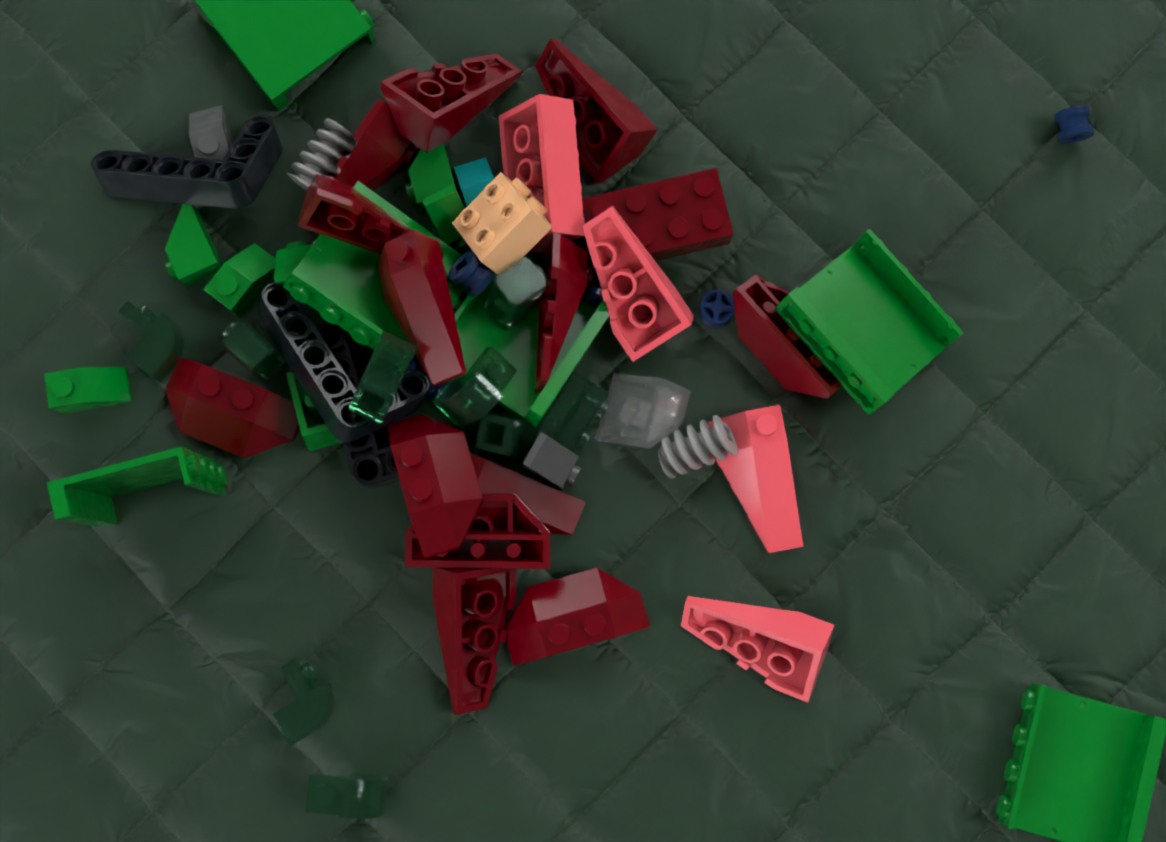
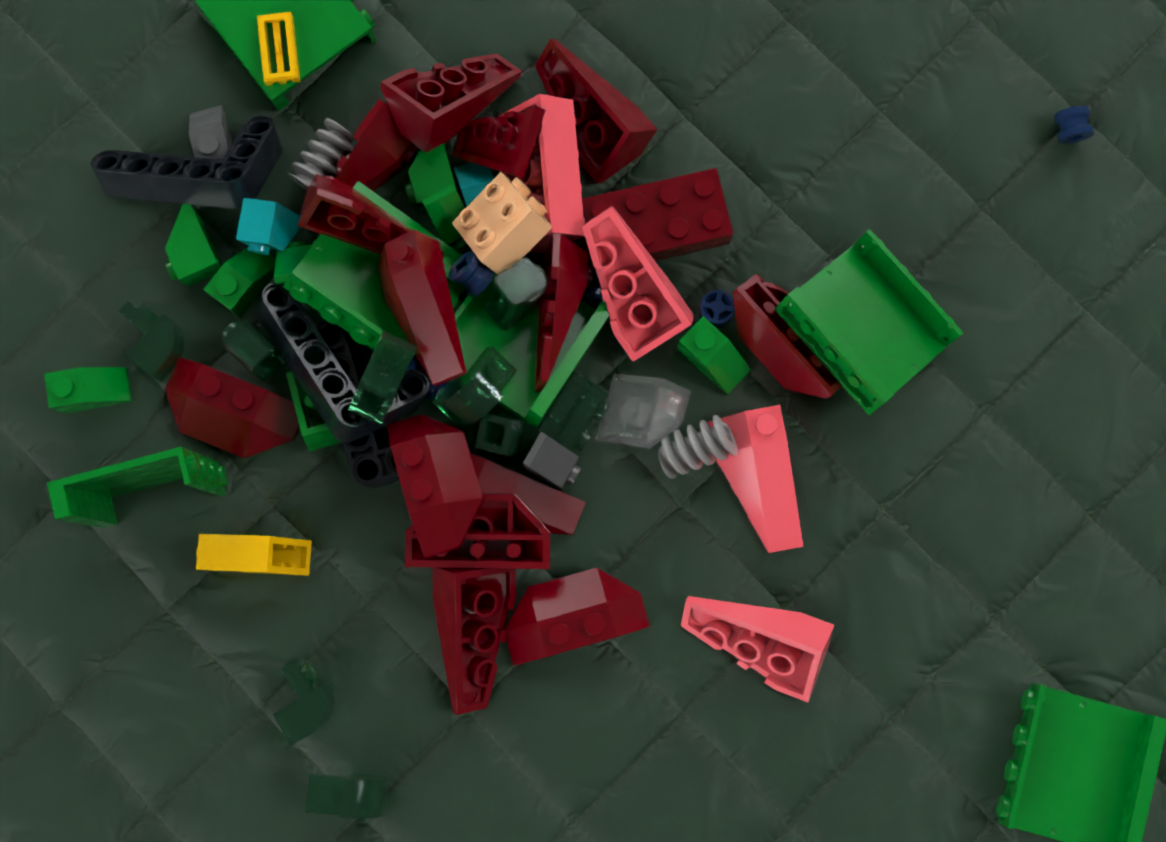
none -> yellow slope [196,534,312,576]
none -> teal slope [236,198,301,255]
none -> yellow tile [257,12,300,86]
none -> dark red wing [451,106,545,179]
none -> green slope [676,316,751,395]

